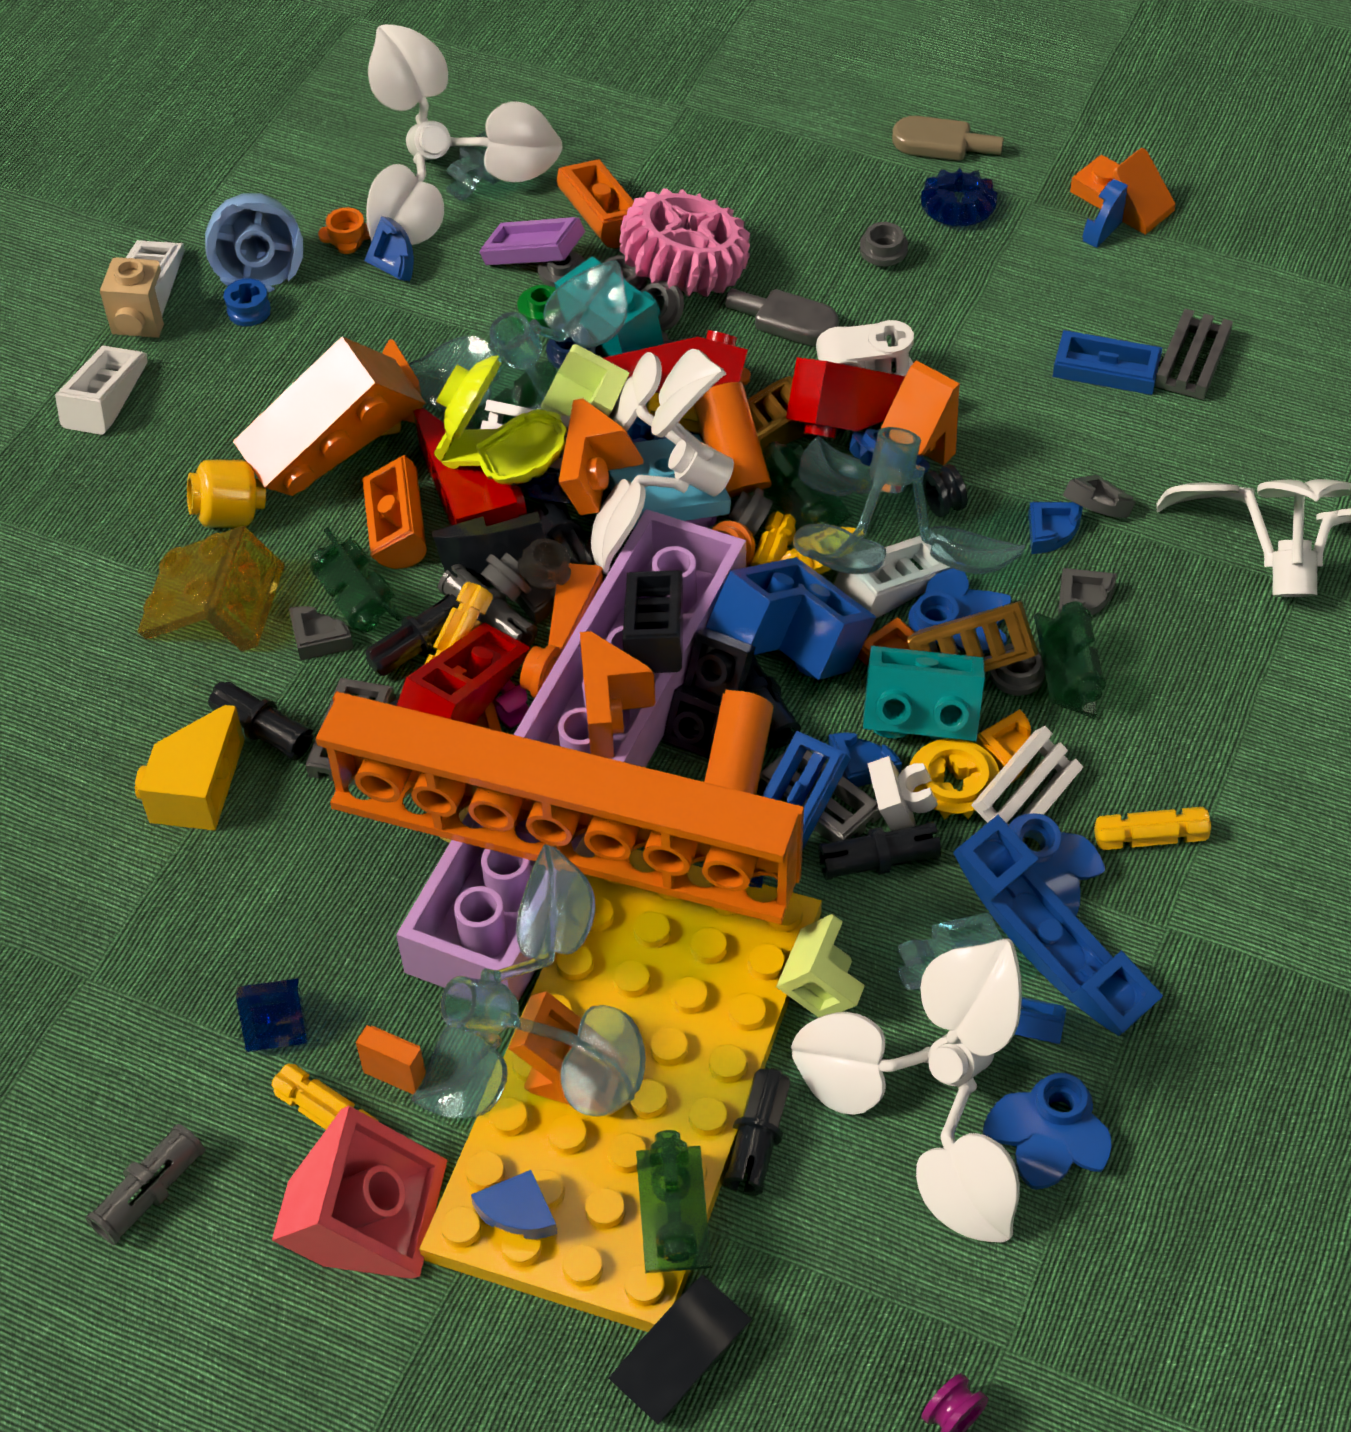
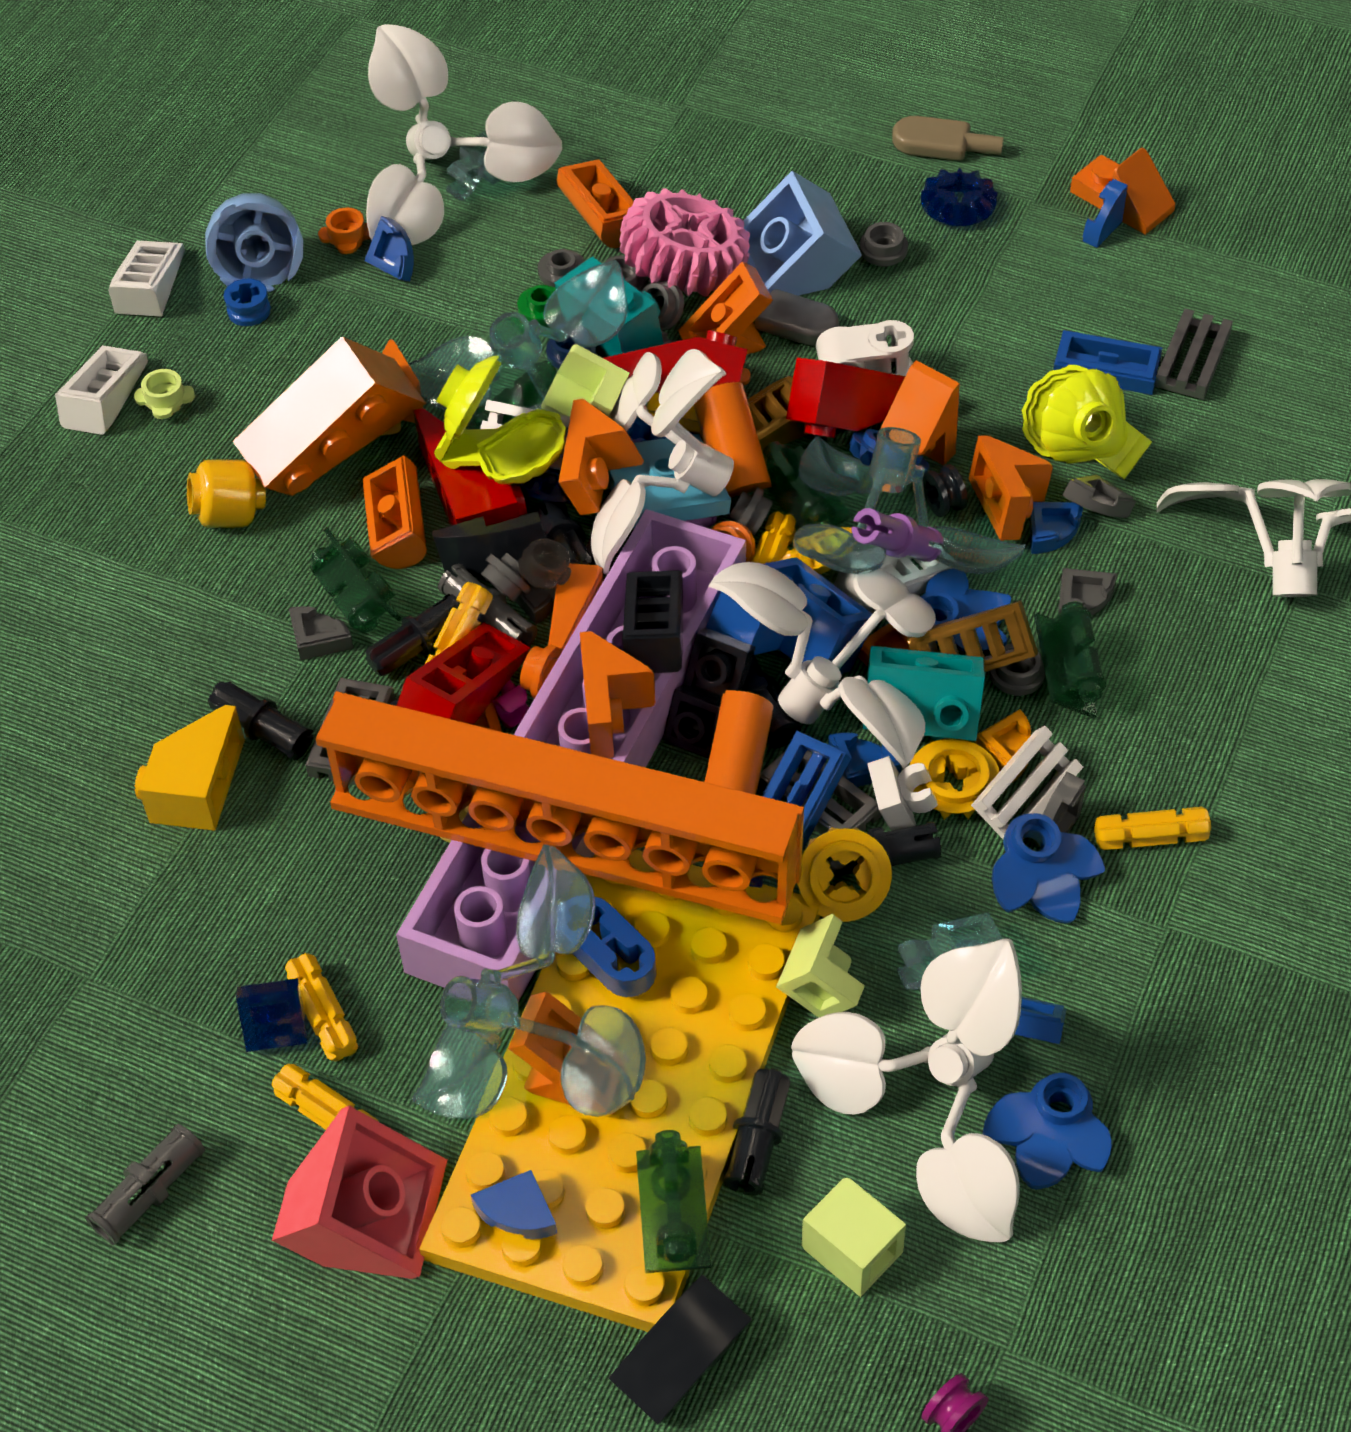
tan bracket [100,257,164,338] -> none
clear yellow bracket [137,525,285,651] -> none
orange tile [356,1025,427,1096] -> none
medium lavender tile [479,217,585,265] -> none
blue slope [953,814,1163,1036] -> none
none -> yellowish green plate [134,369,195,419]
none -> yellow axle [285,953,358,1062]
none -> blue beam [561,896,656,997]
none -> orange slope [678,261,773,354]
none -> white plant [708,562,936,768]
none -> light blue slope [743,171,862,296]
none -> yellow gear [797,827,892,922]
none -> yellowish green panel [802,1178,906,1297]
none -> medium lavender pin [852,508,943,562]
none -> orange slope [968,435,1053,541]
none -> neon yellow animal [1022,365,1152,480]
none -> dark grey tile [1032,772,1086,848]

